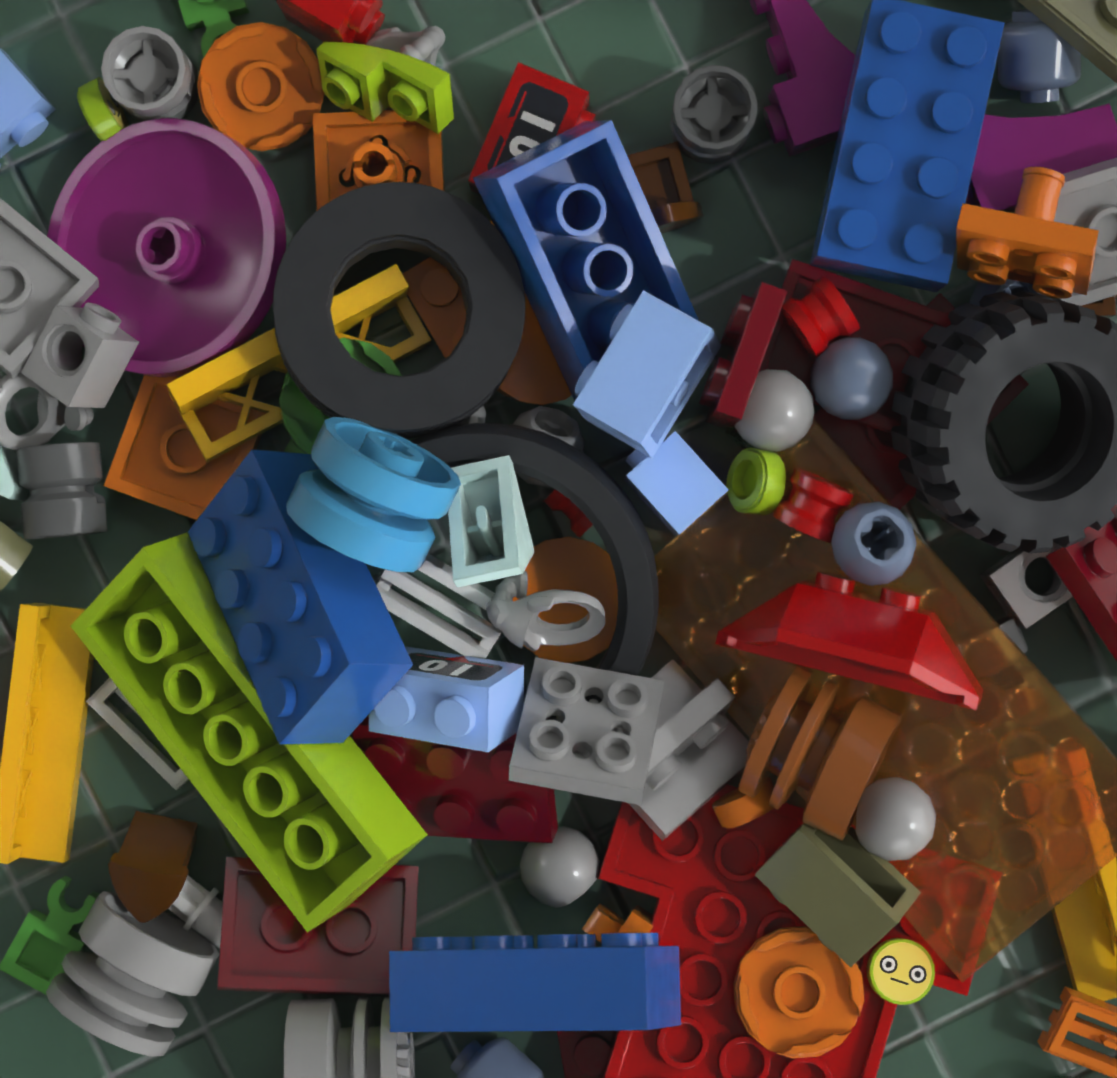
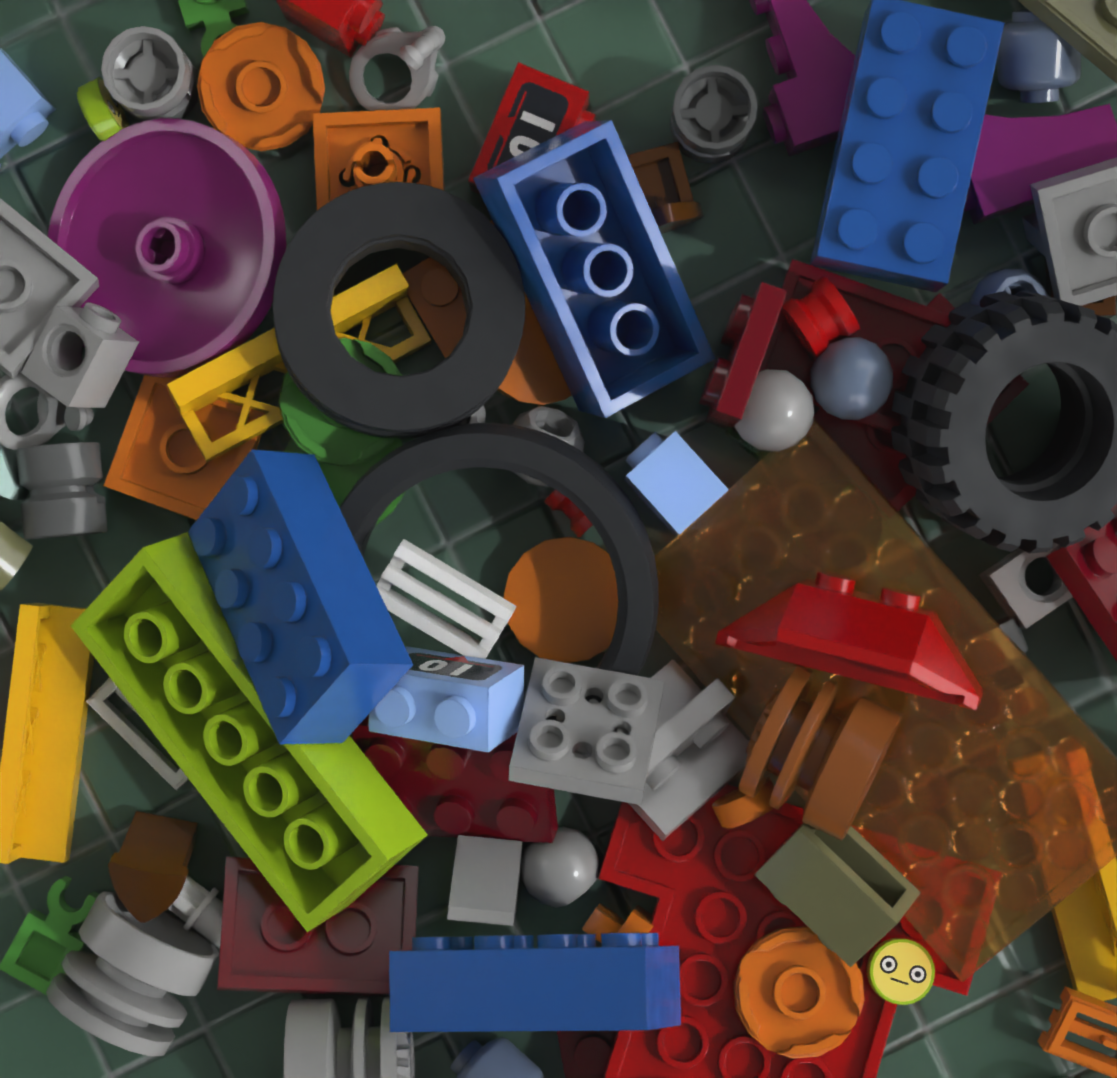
dark azure wheel [286,417,461,572] -> none
lime slope [316,41,454,134] -> none
light aqua slope [448,455,535,587] -> none
light grey piece [486,571,605,651] -> none
light blue brick [573,290,721,458] -> none
lime tile [726,448,786,516] -> none
red wheel [772,467,855,543] -> none
sand blue piece [831,502,916,586] -> none
light grey piece [856,777,936,861] -> none
orange plate [956,167,1099,299] -> none
none -> light grey slope [447,835,522,926]

